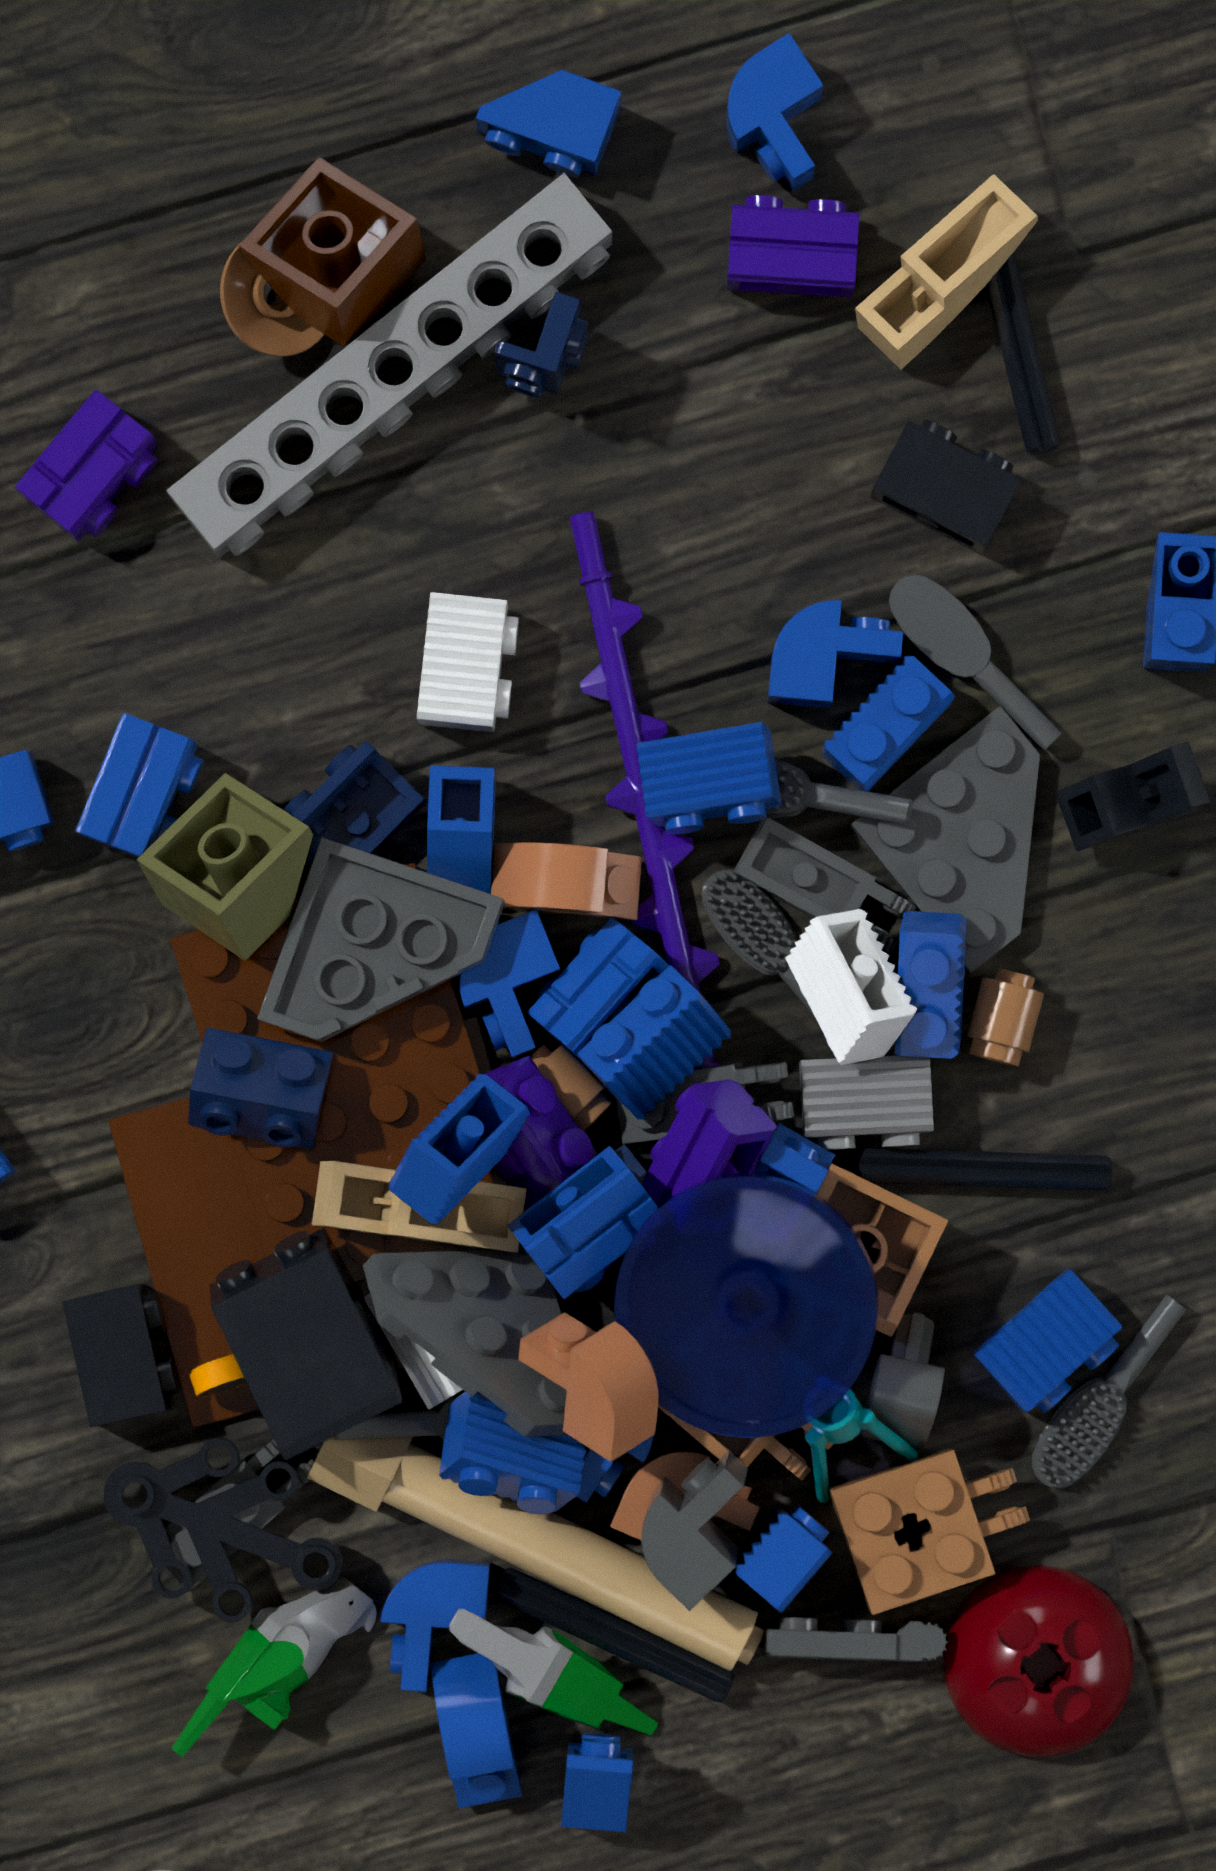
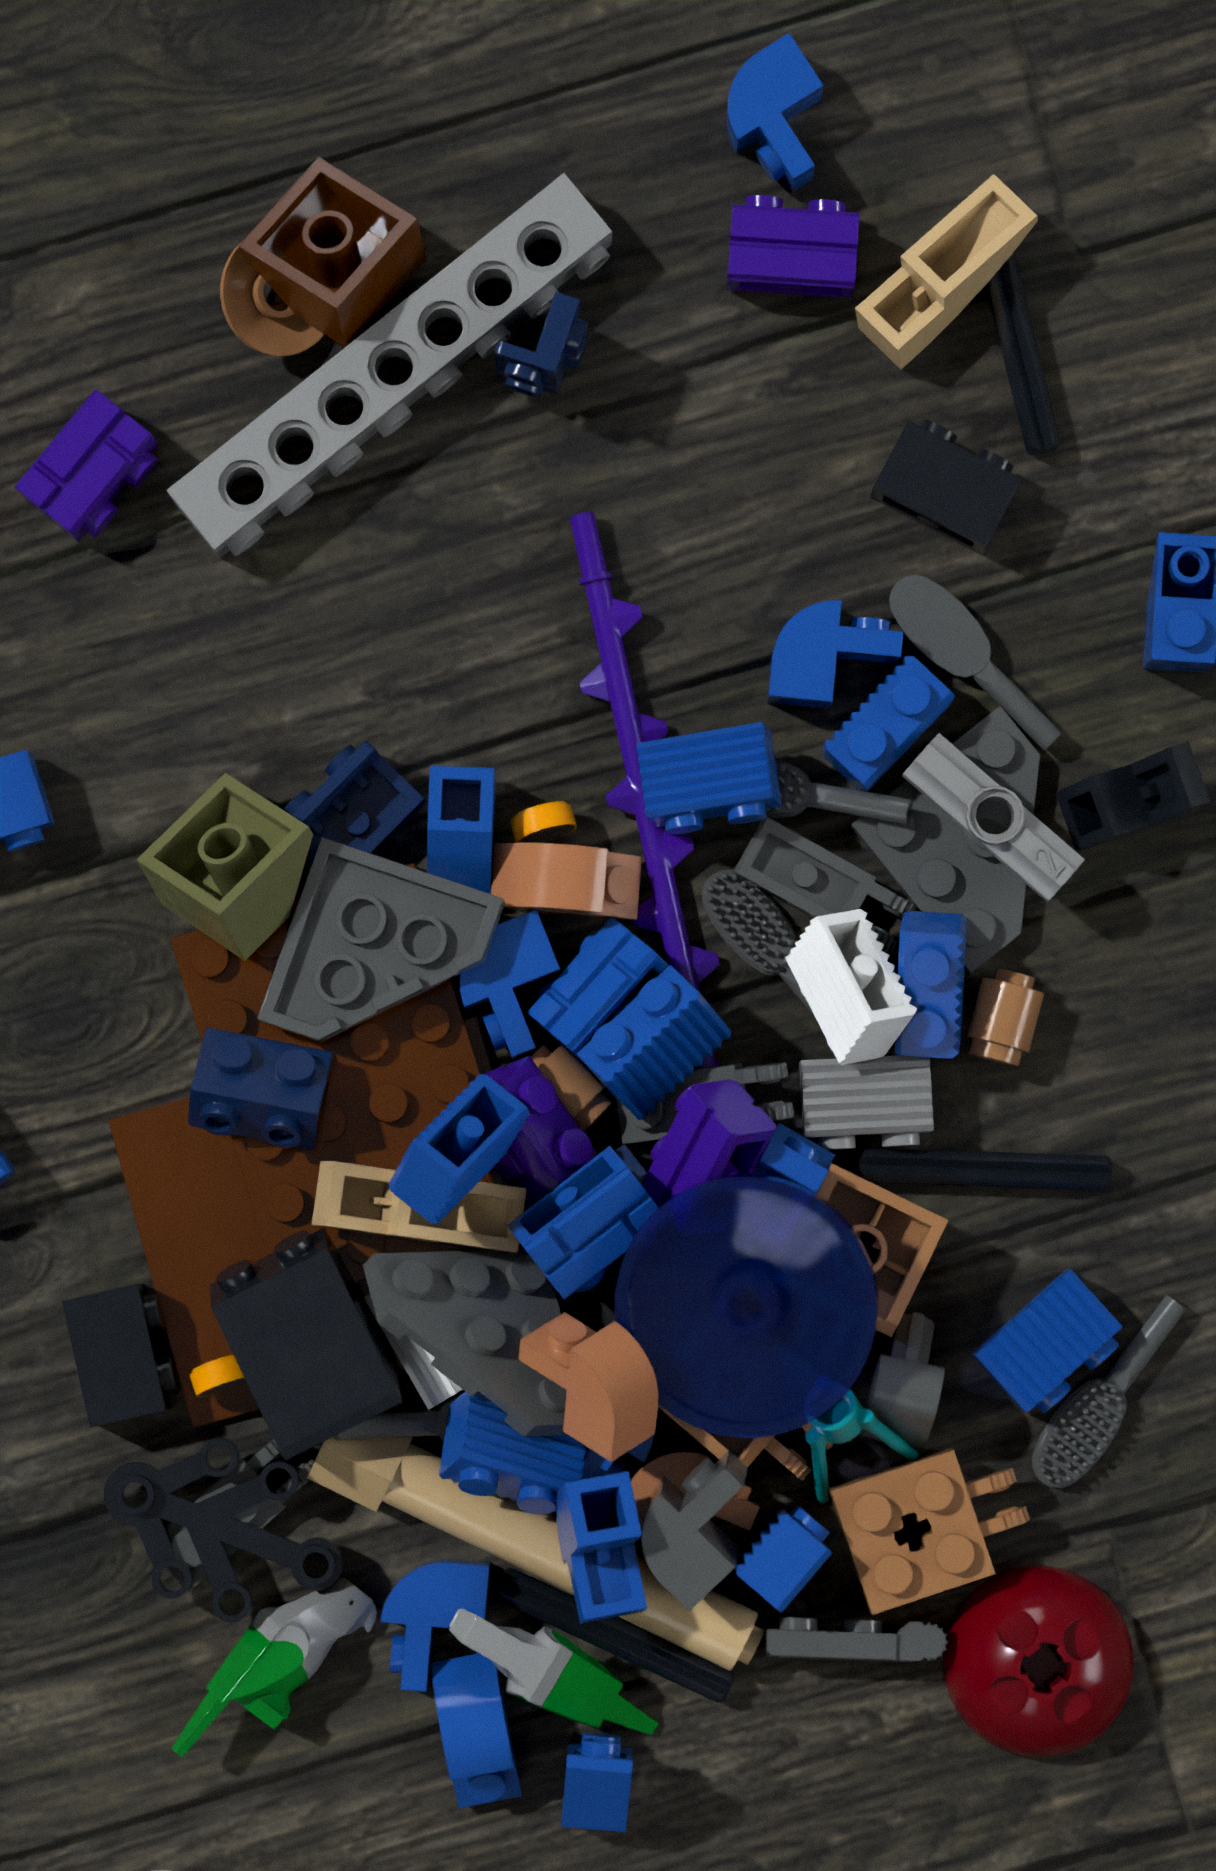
blue brick [75,713,204,858] -> none
white brick [417,592,519,732] -> none
blue slope [476,70,622,178] -> none
none -> light orange tile [510,801,577,843]
none -> blue brick [556,1471,647,1624]
none -> light grey piece [902,733,1085,902]

